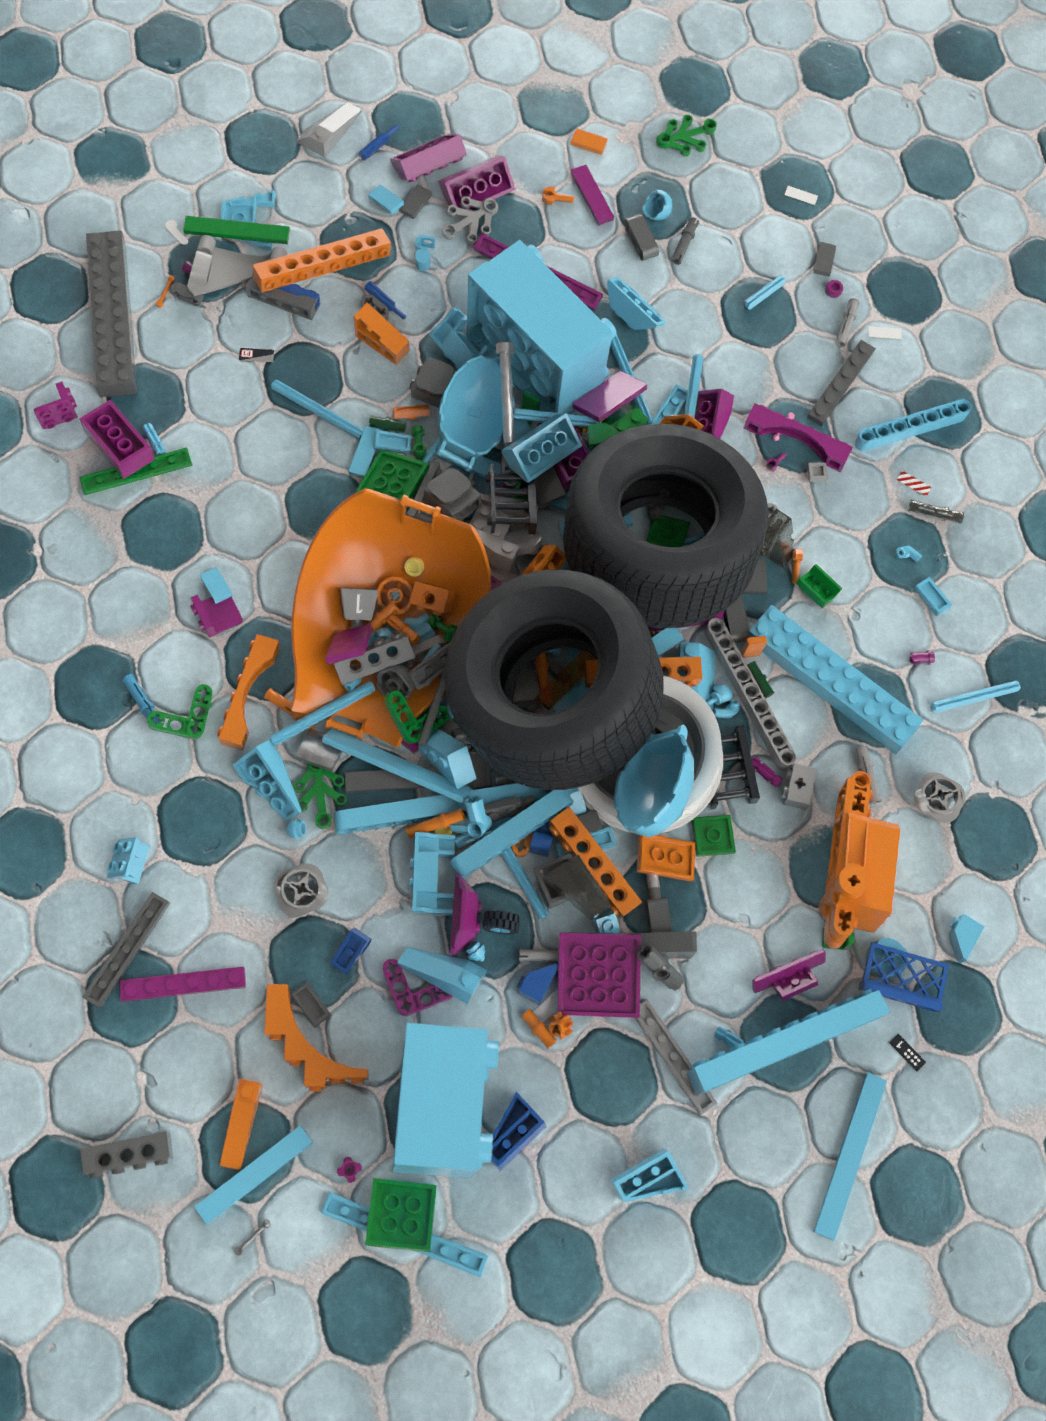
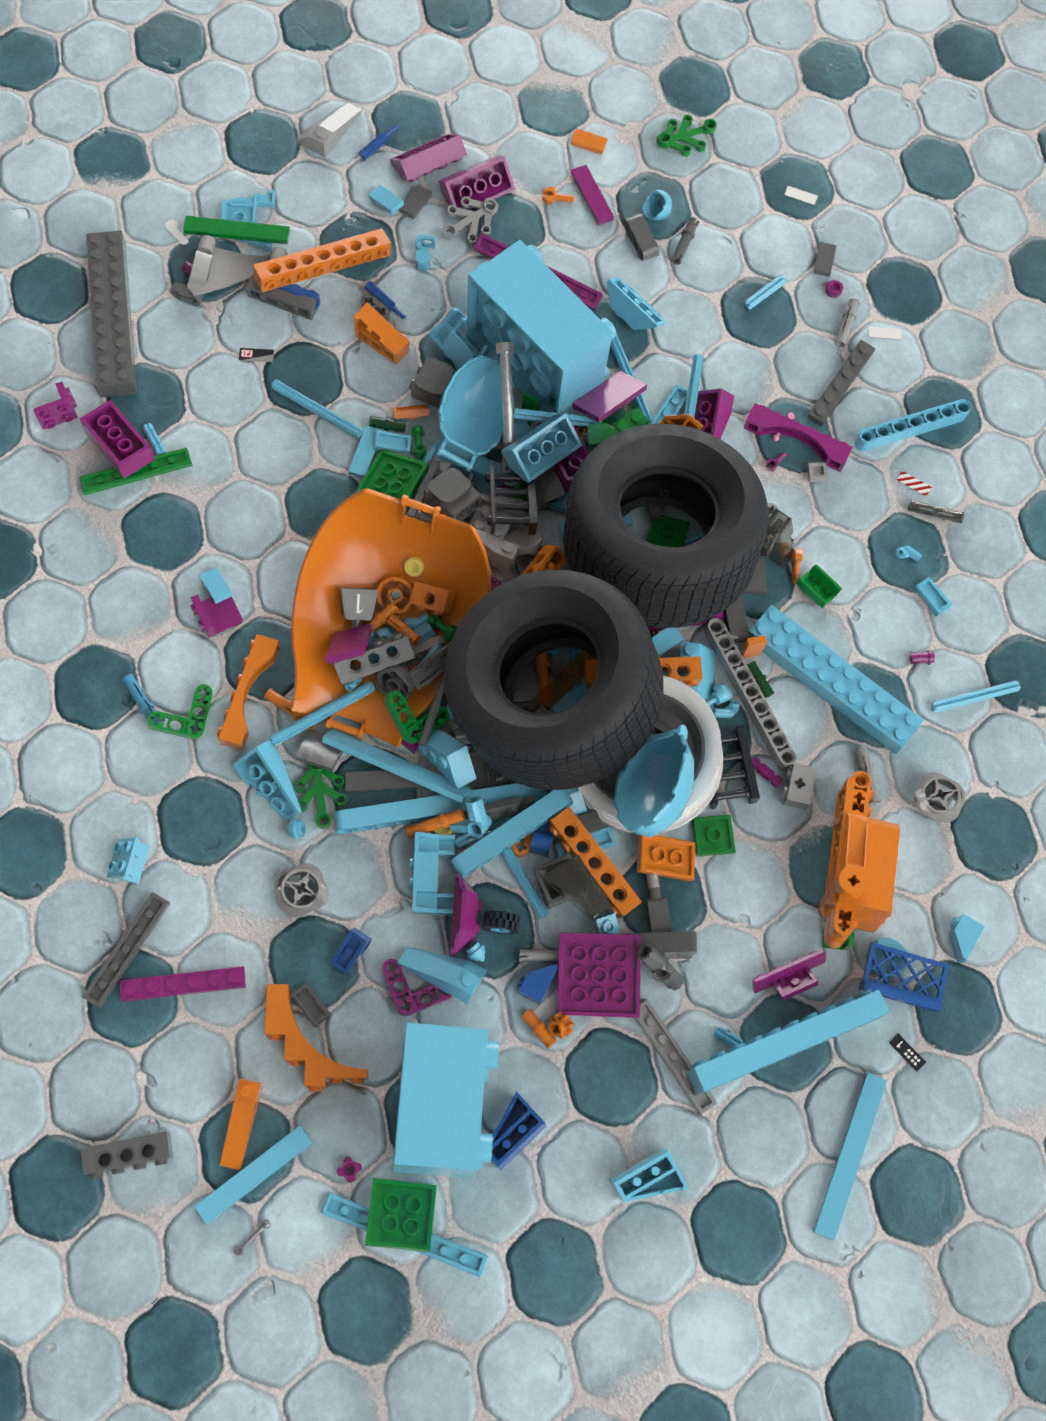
orange hinge [156,275,175,308] -> none

